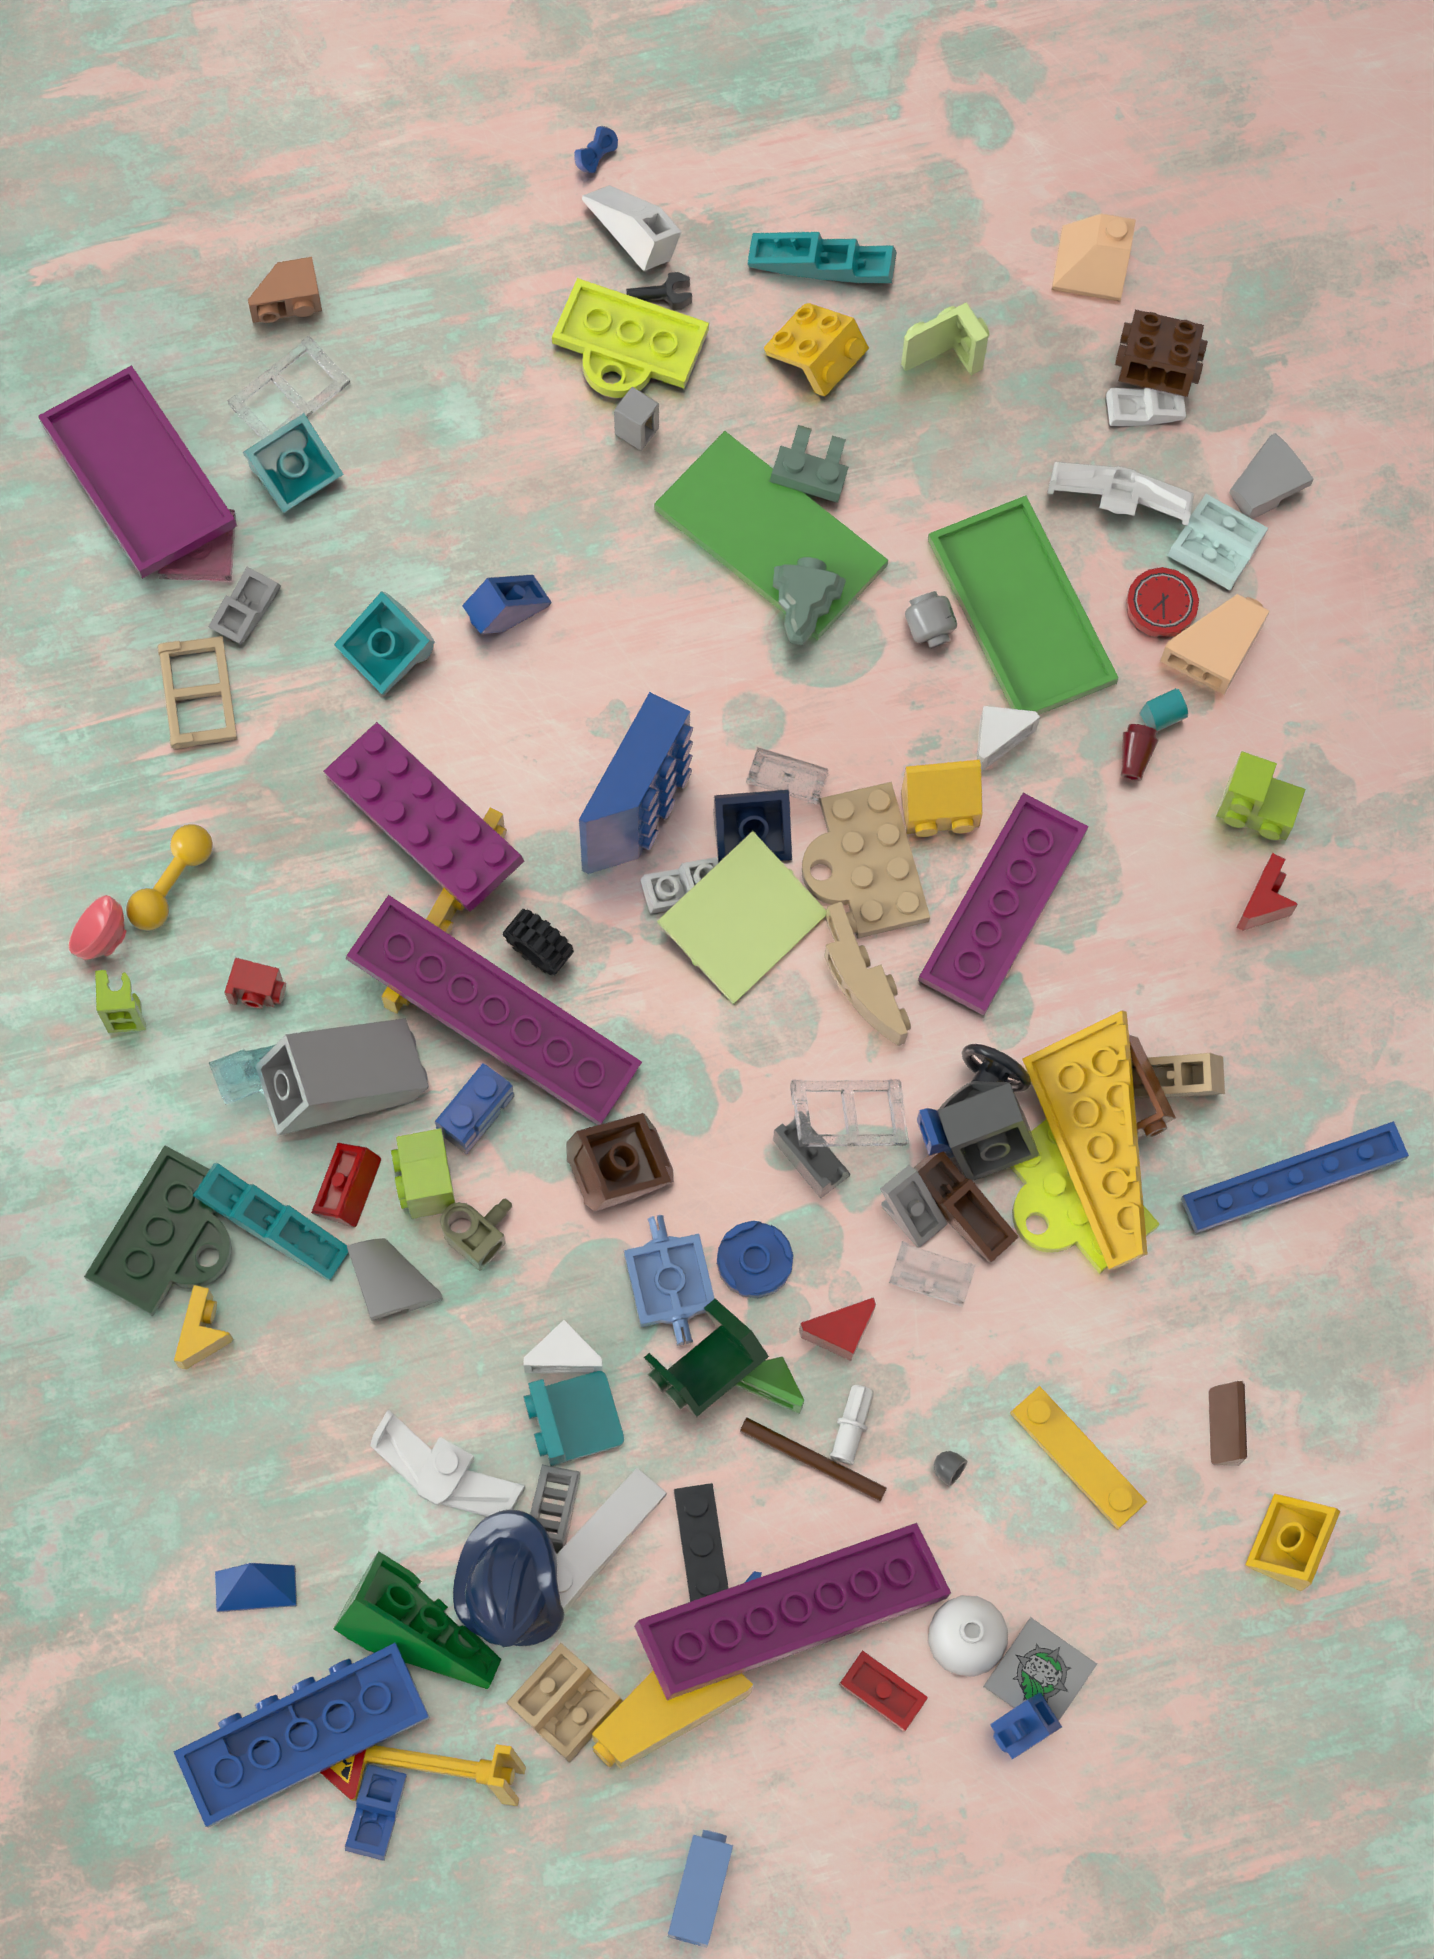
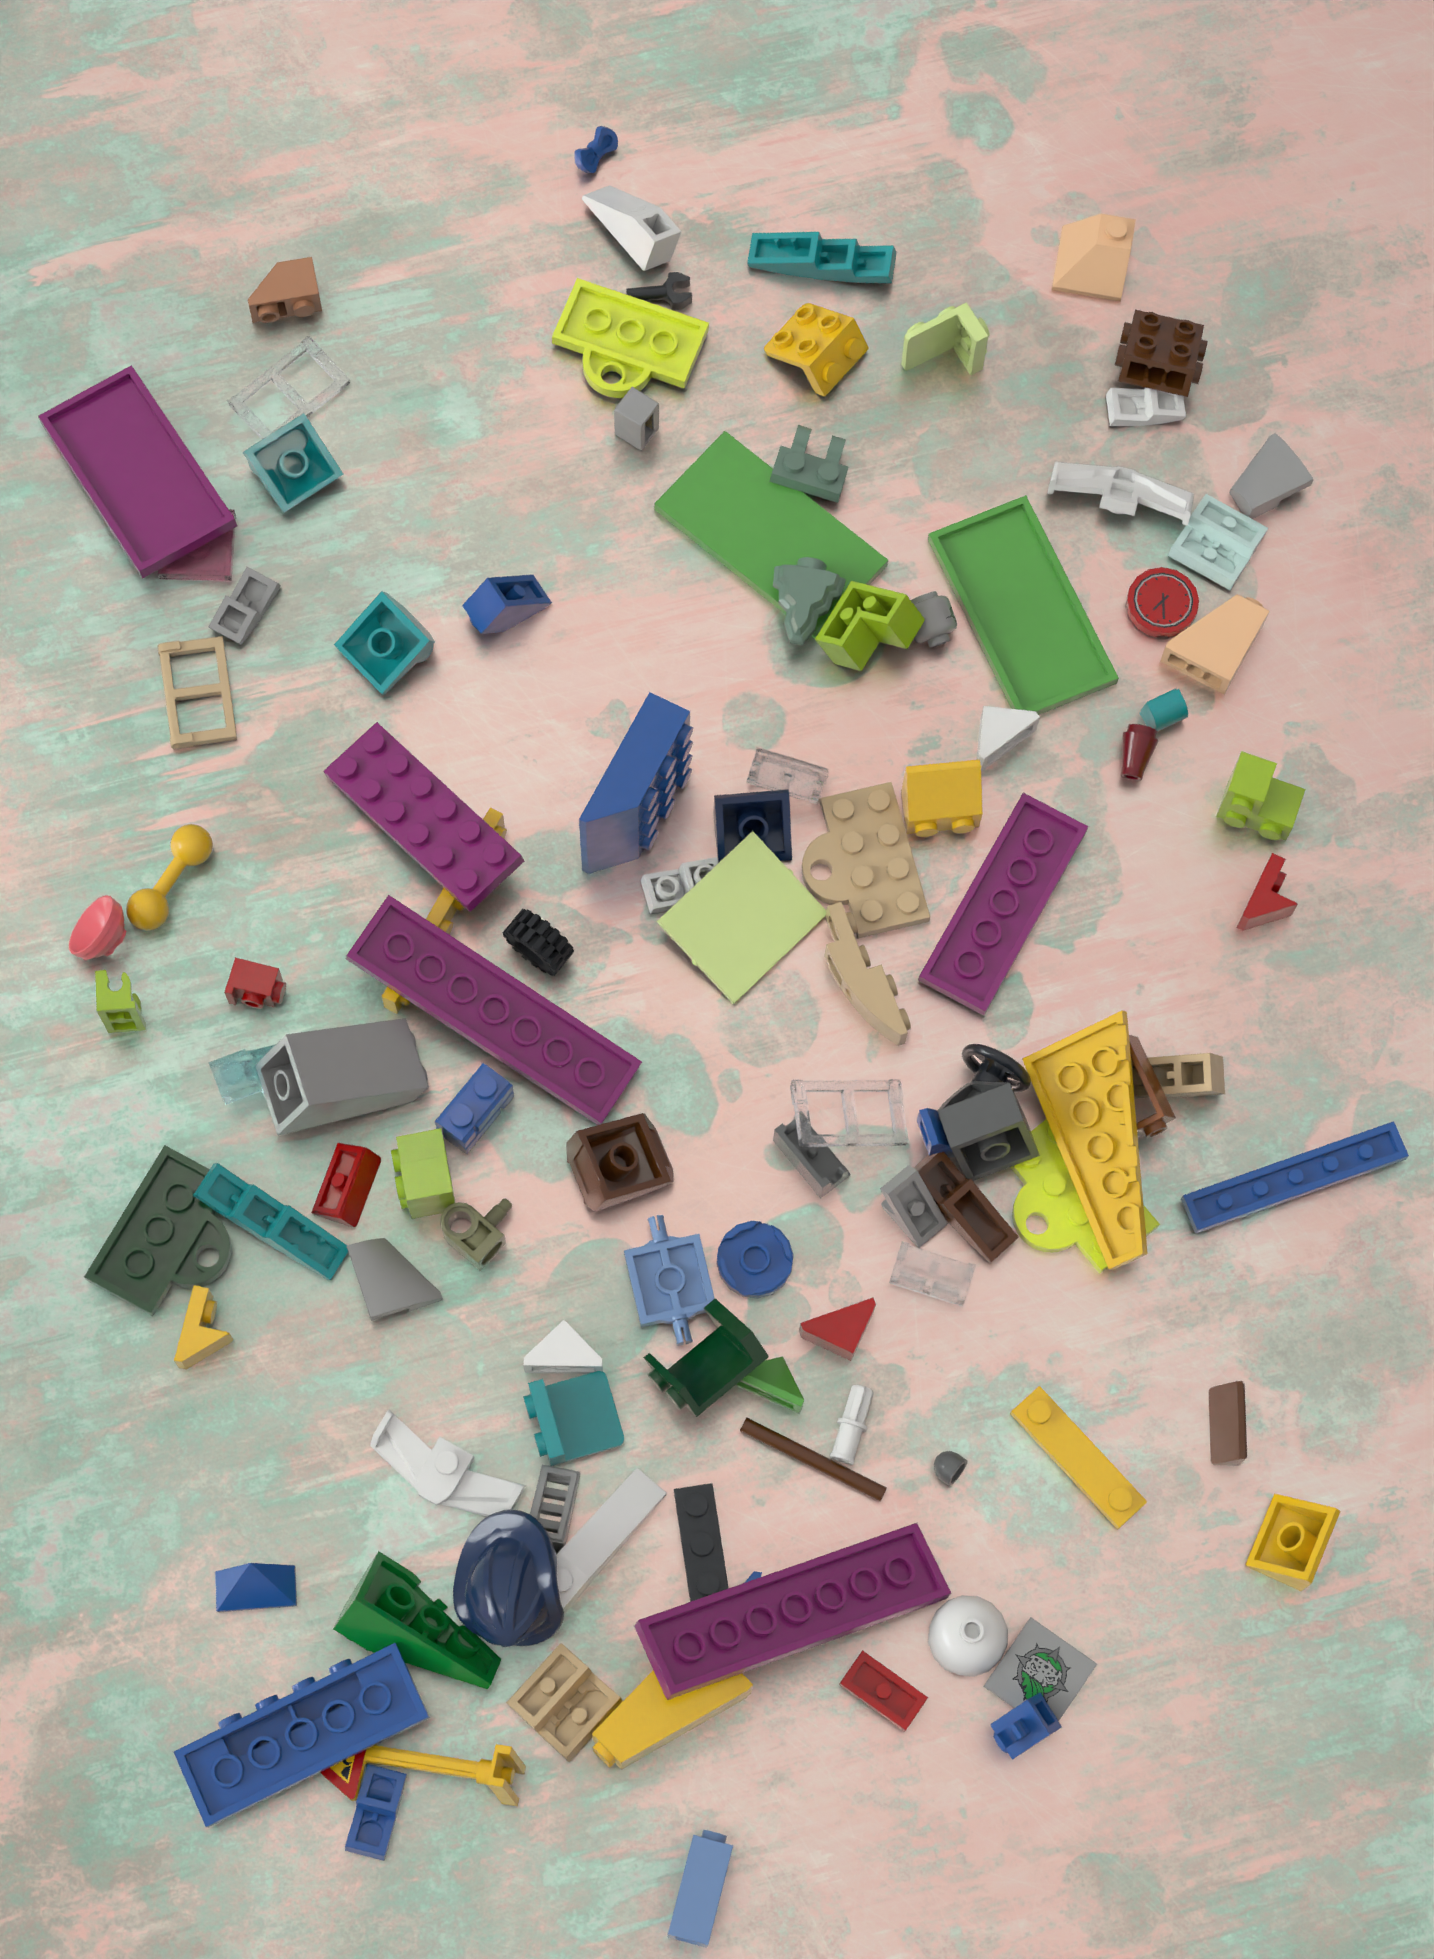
none -> lime brick [815,581,925,671]

